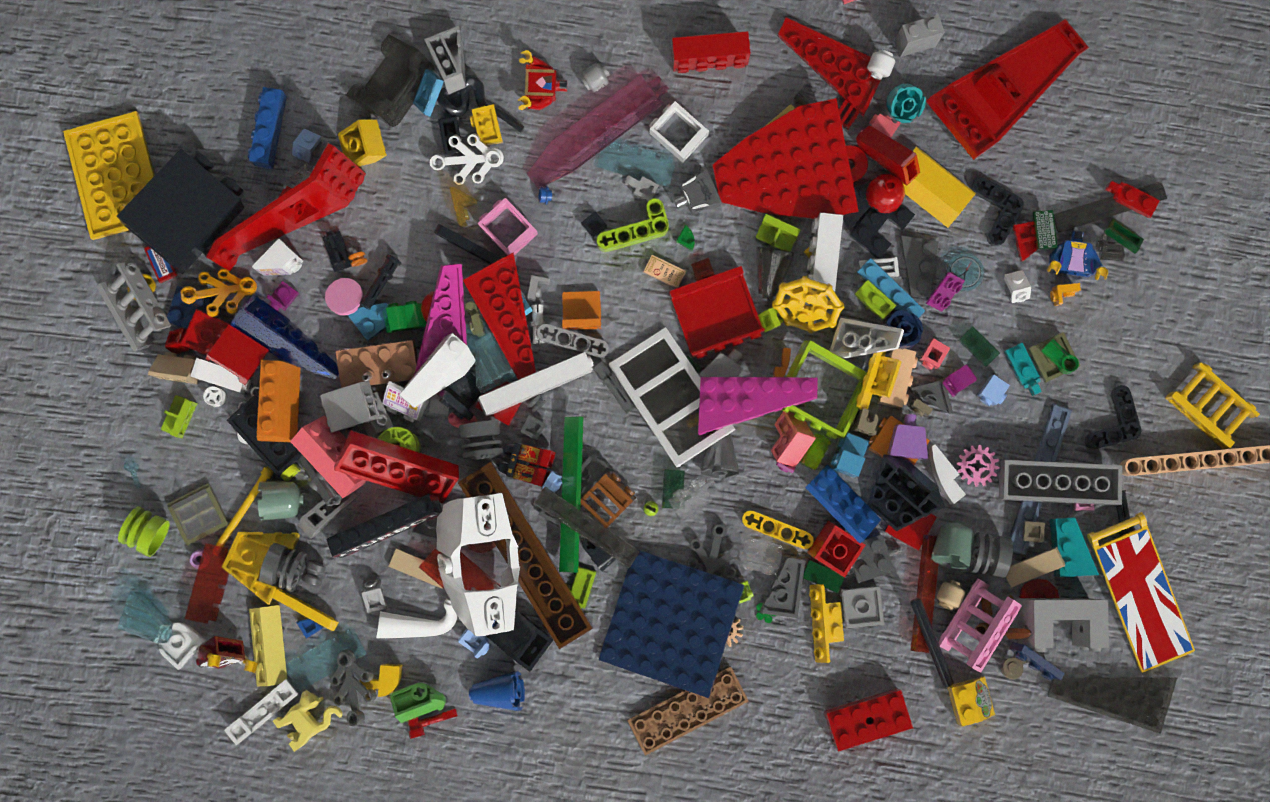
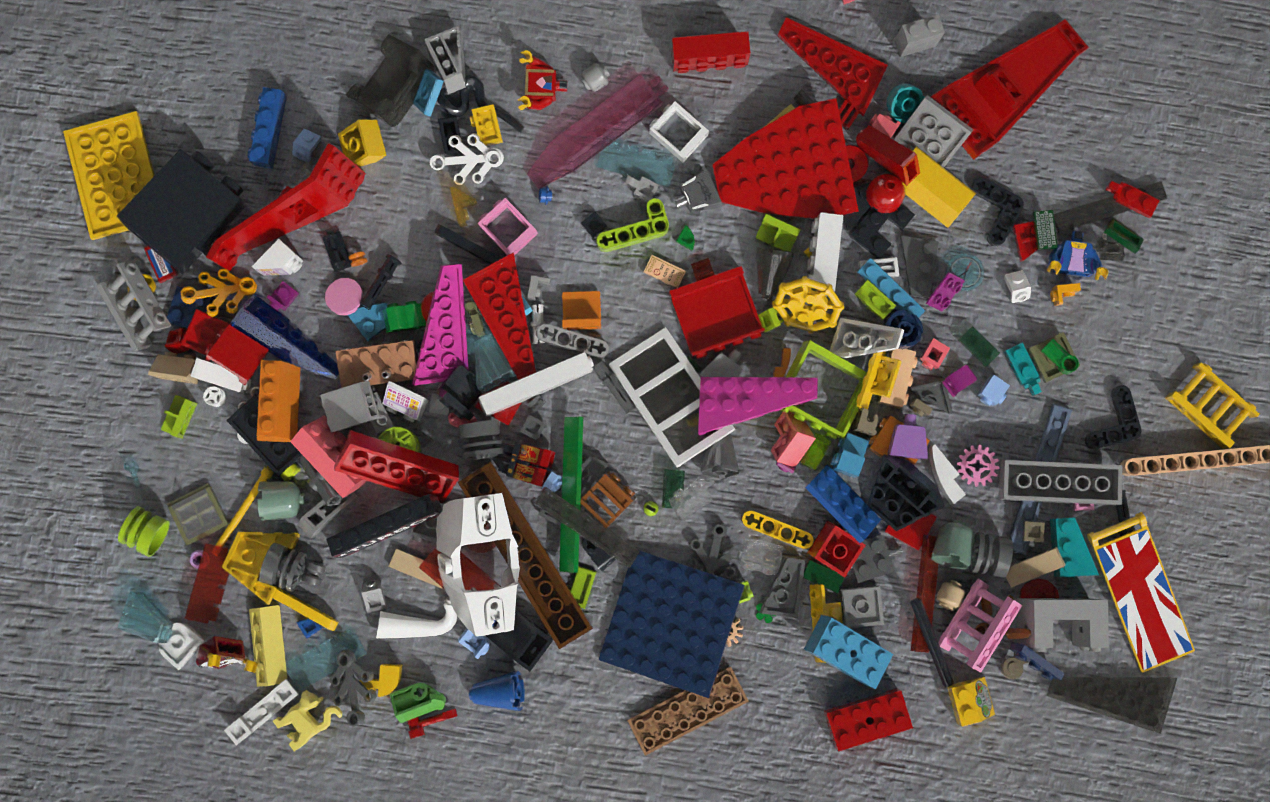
white wedge [399,333,476,408] -> none
white head [867,49,895,80] -> none
none -> dark azure brick [804,615,893,689]
none -> light grey plate [894,95,973,167]

